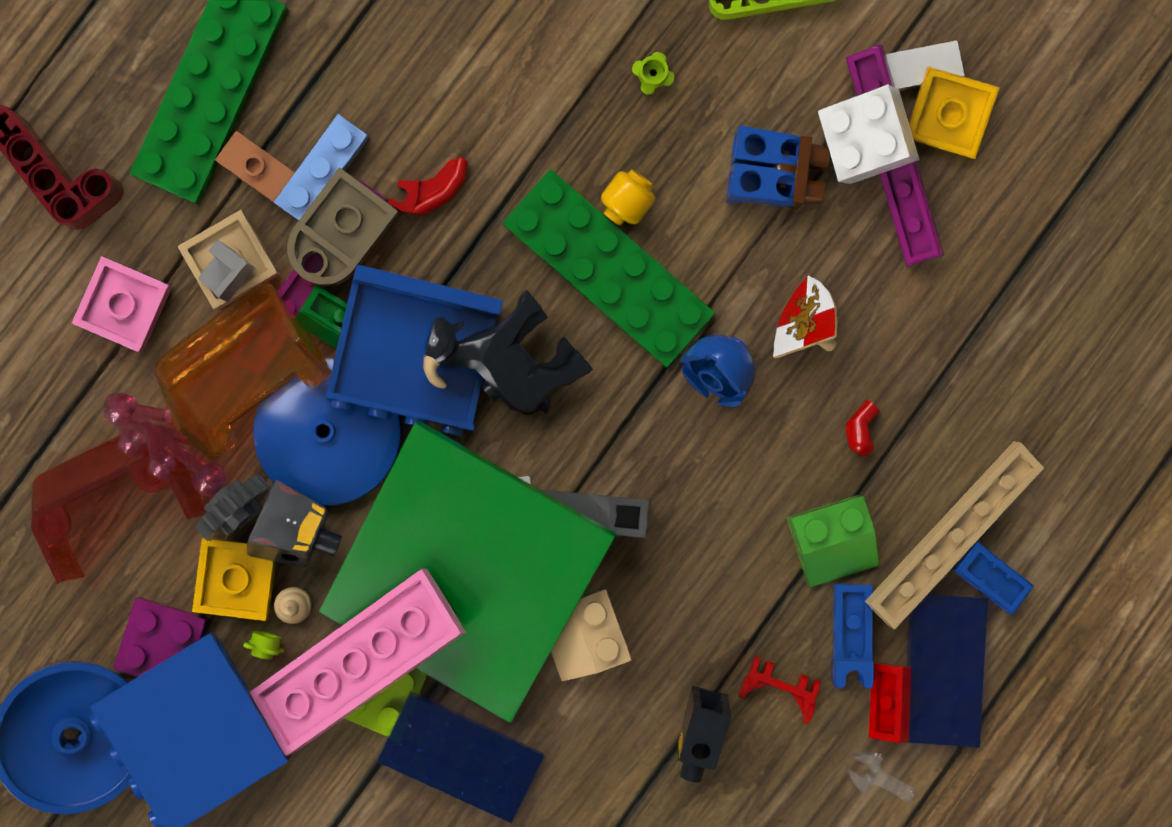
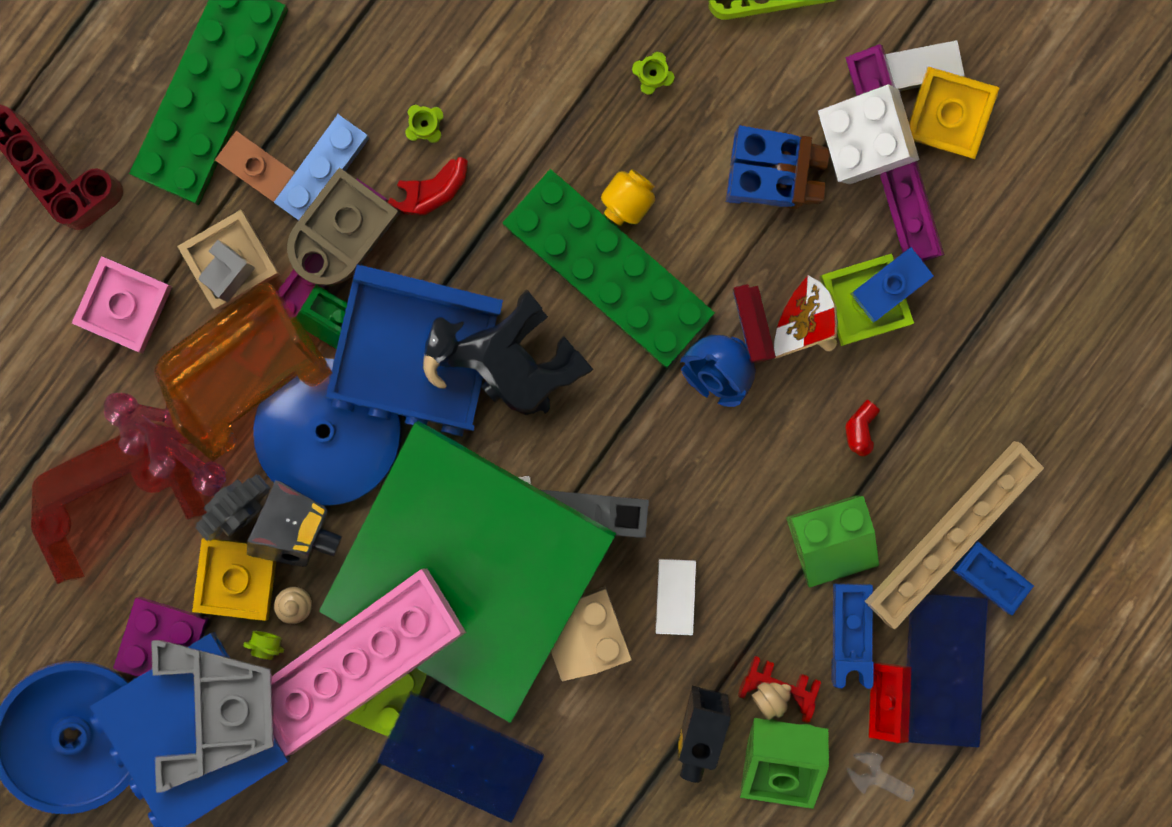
none -> light grey wing [152,640,274,793]
none -> lime plate [405,105,444,143]
none -> white tile [656,559,696,635]
none -> dark red slope [733,284,776,363]
none -> bright green slope [740,718,829,809]
none -> tan plate [751,682,791,720]
none -> lime plate [820,253,914,346]
none -> blue plate [850,247,934,323]

